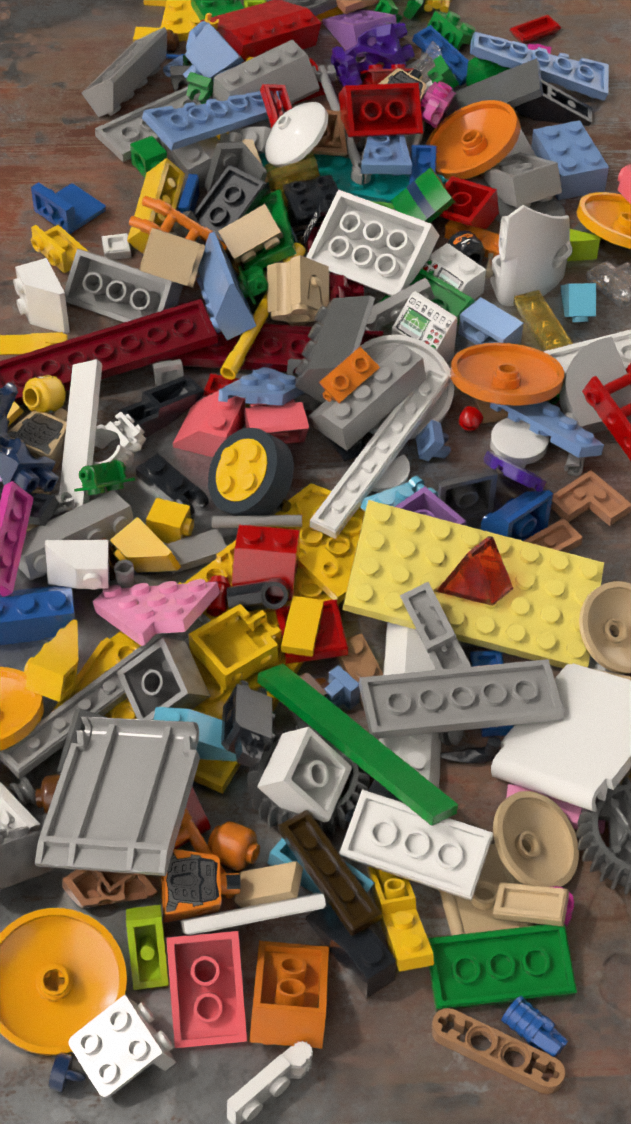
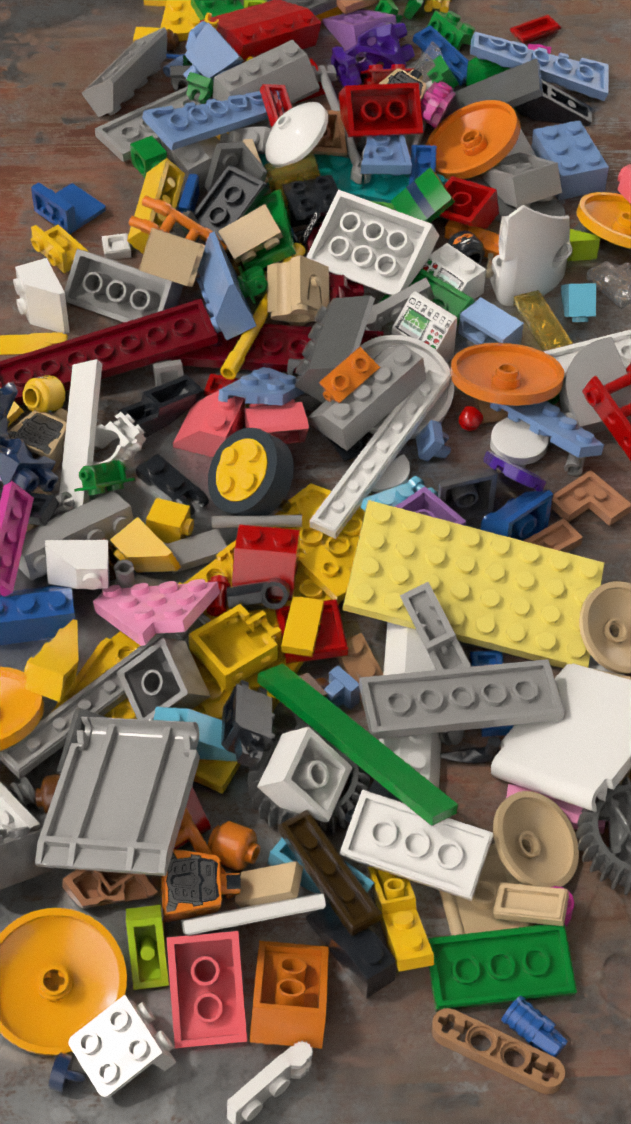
clear red slope [436,536,514,606] -> none

